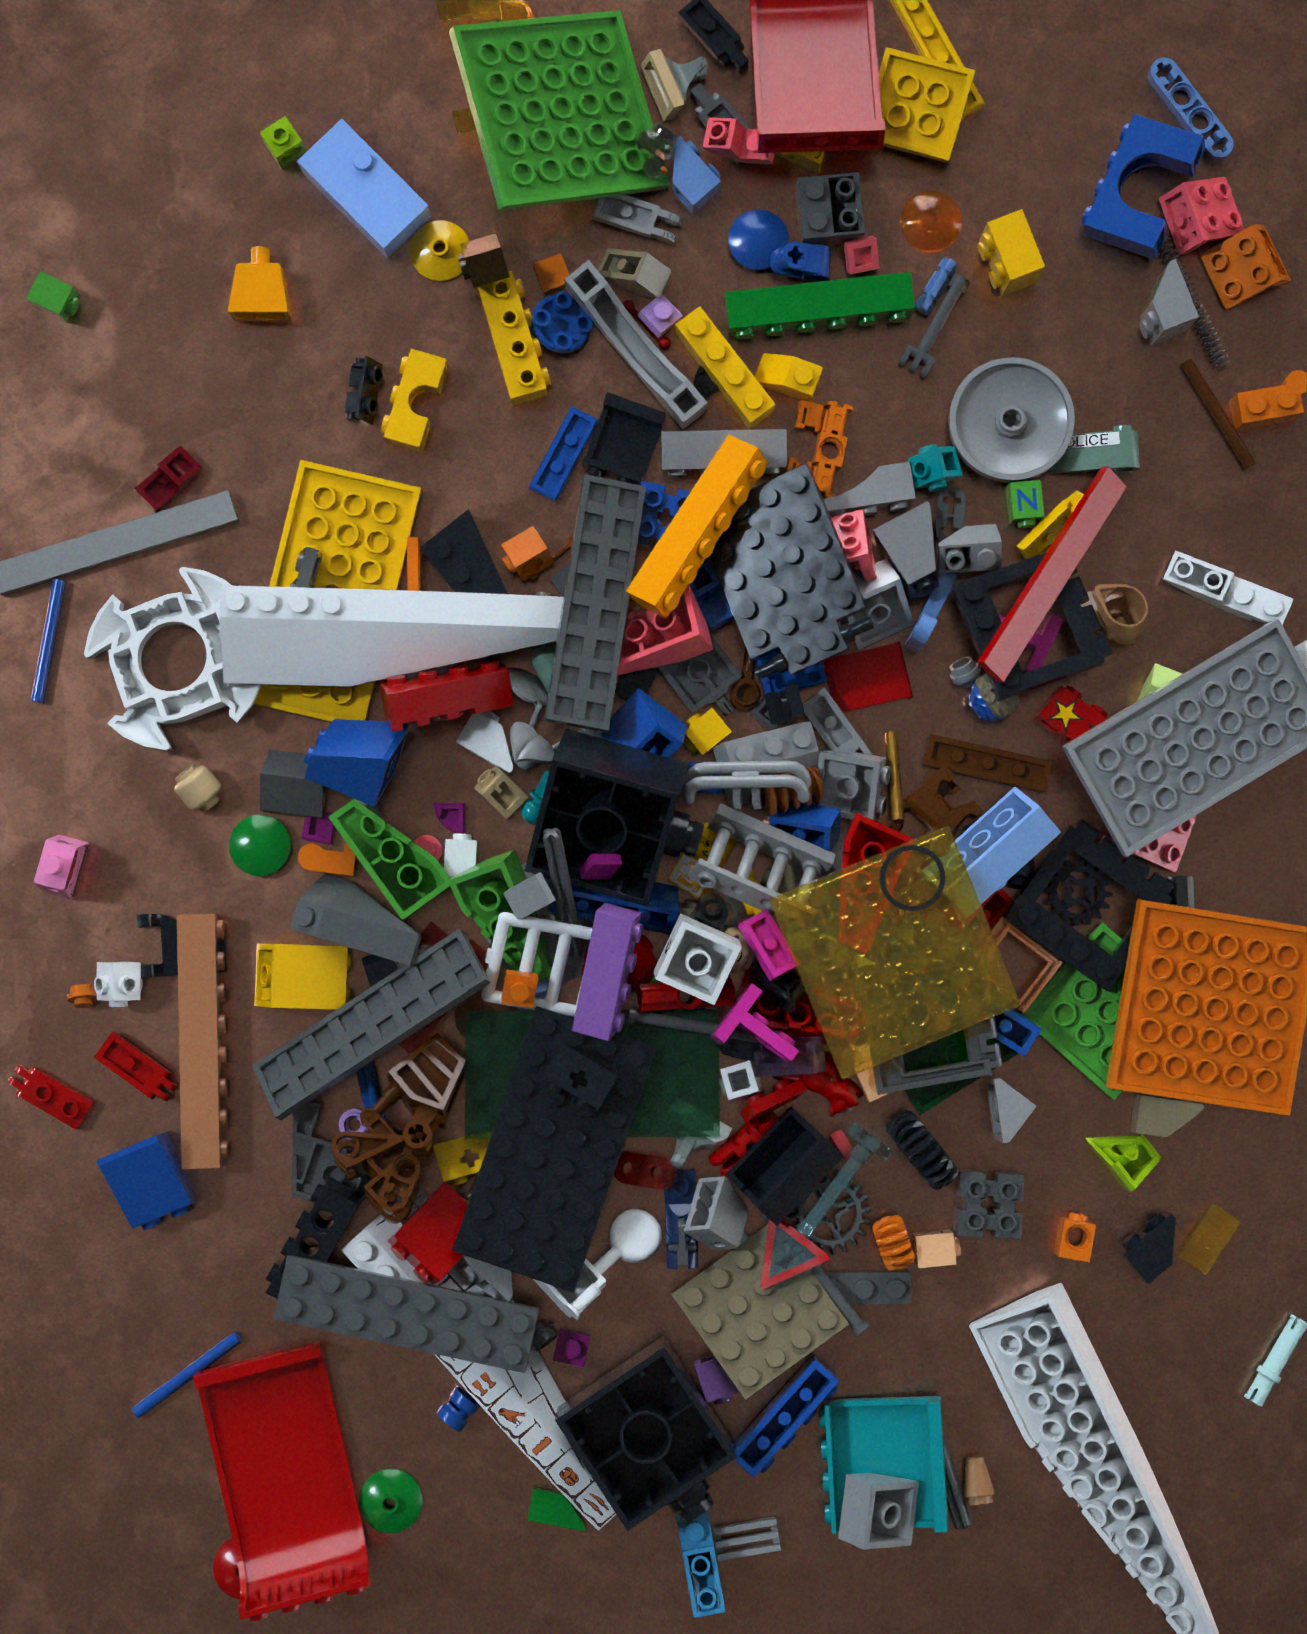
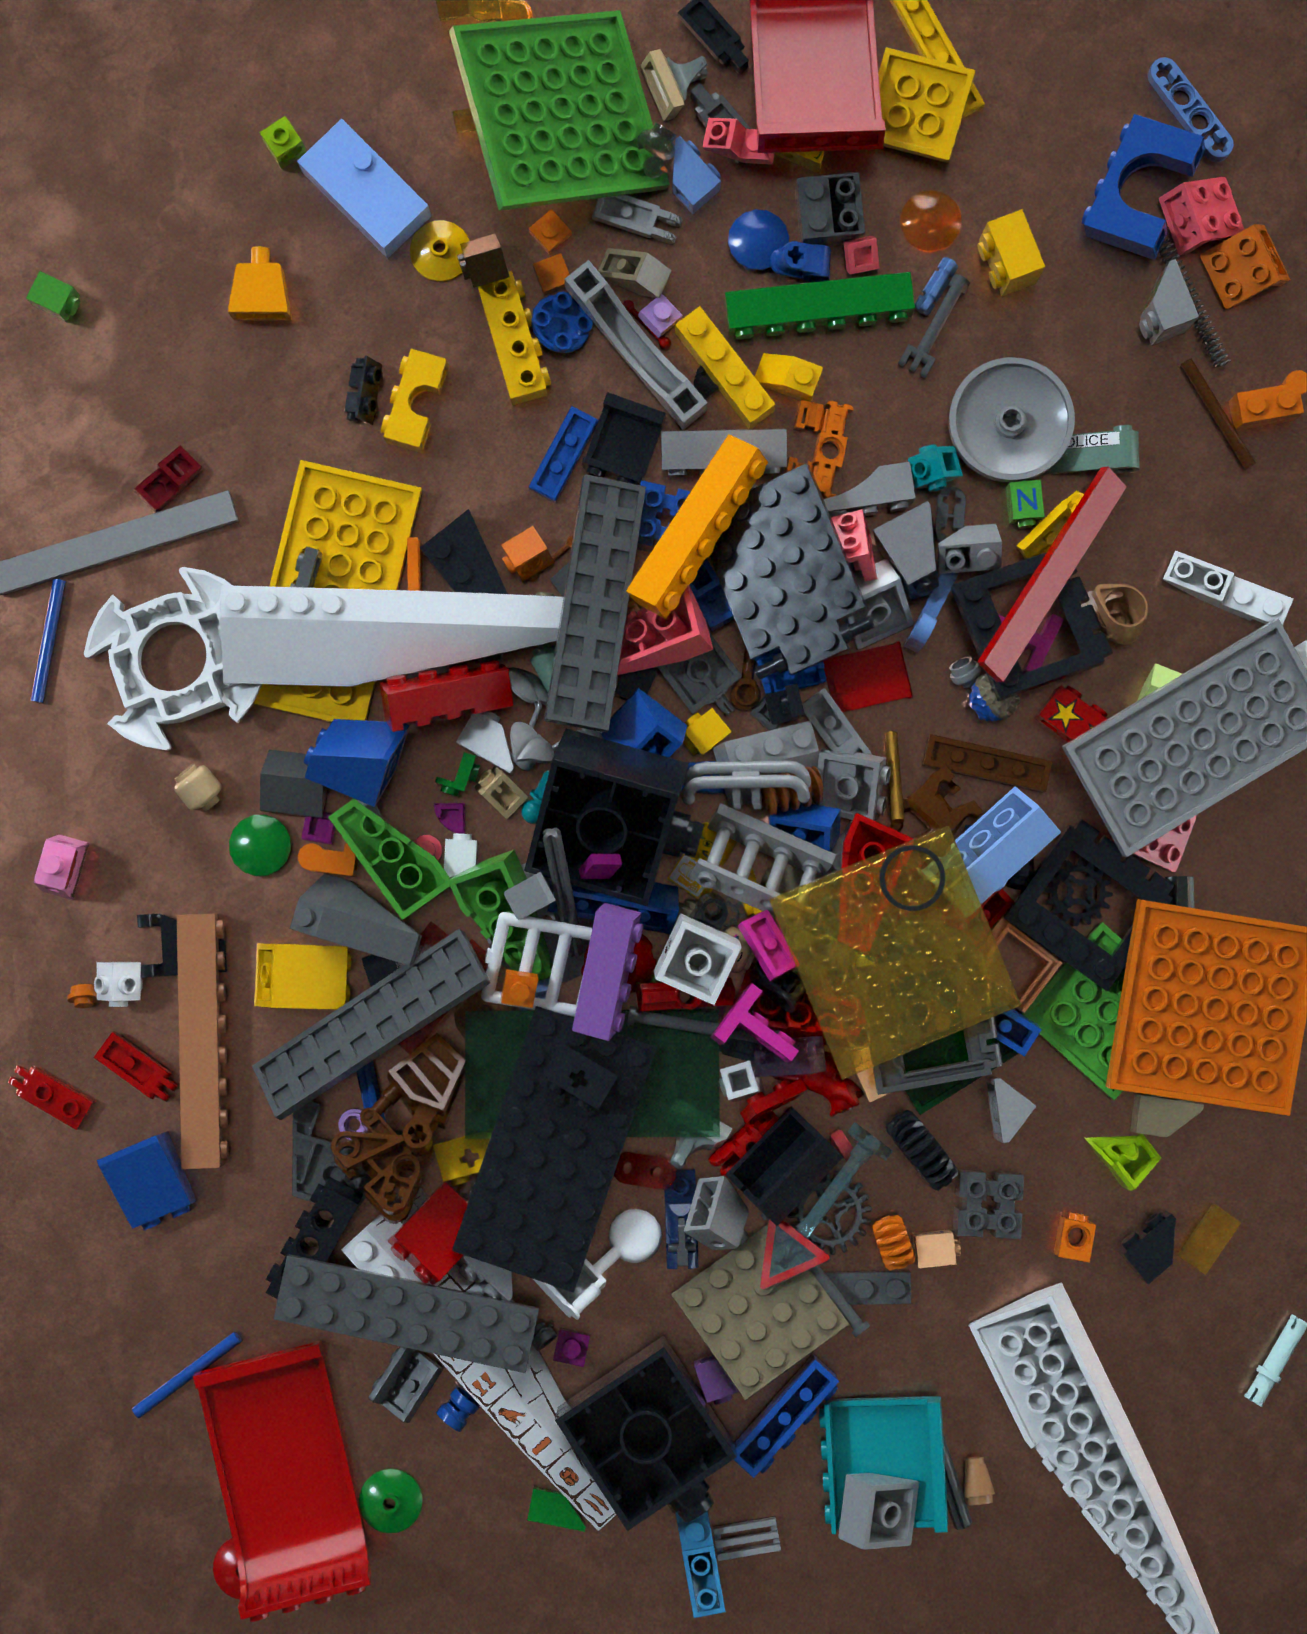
none -> dark grey bracket [368,1347,443,1423]
none -> green bracket [435,752,481,797]
none -> orange plate [528,208,572,254]

